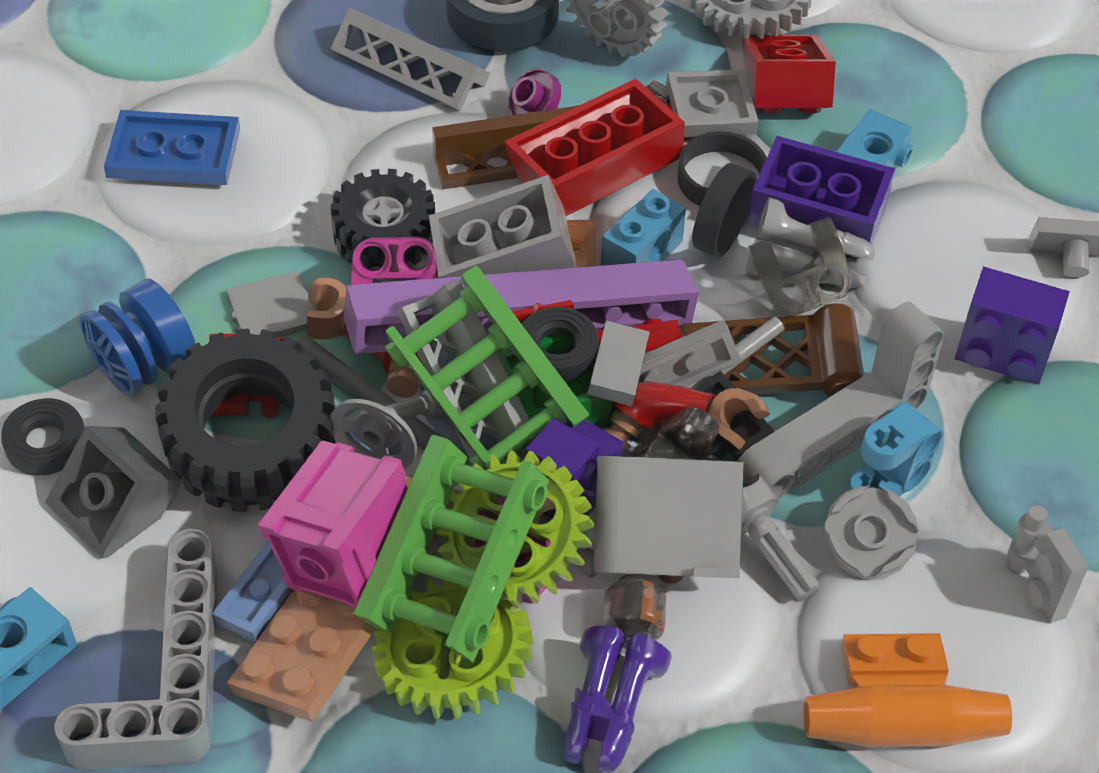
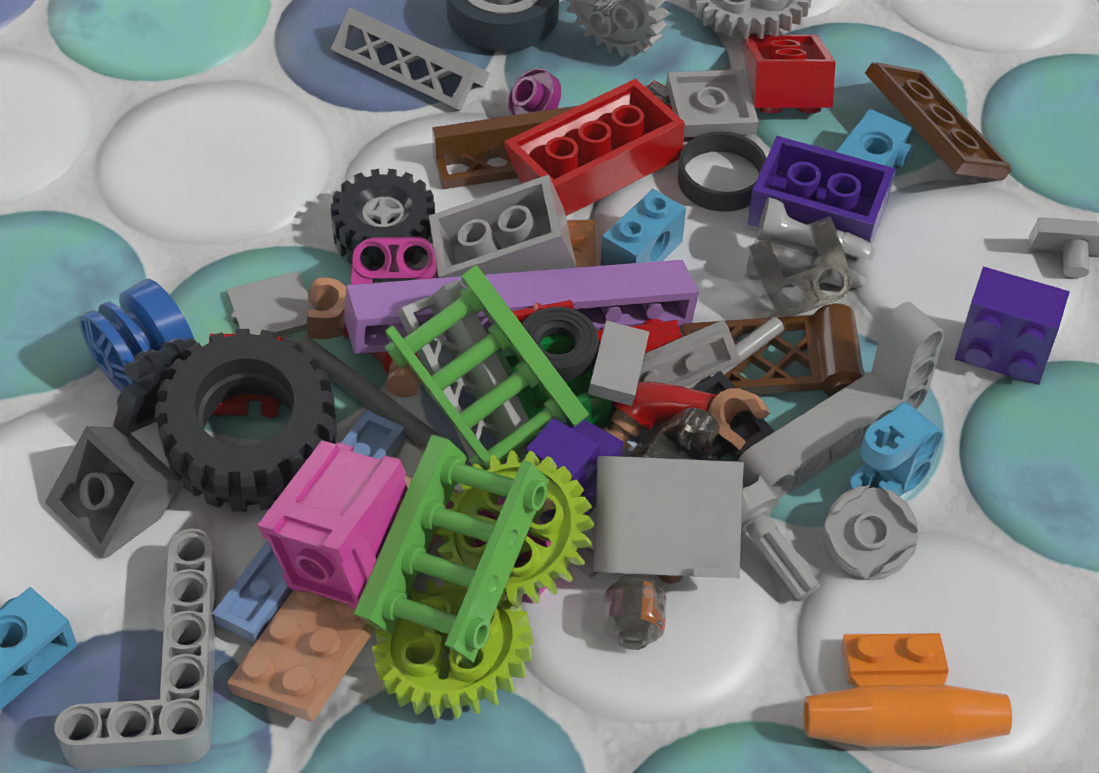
black tyre [1,398,85,475] -> none
blue plate [104,110,240,185] -> none
light grey dish [330,390,477,469] -> none
dark purple piece [564,625,672,773] -> none
black tyre [692,163,757,258] -> none
light grey plate [1007,505,1089,623] -> none
none -> black plate [113,338,197,435]
none -> reddish brown tile [865,62,1012,180]

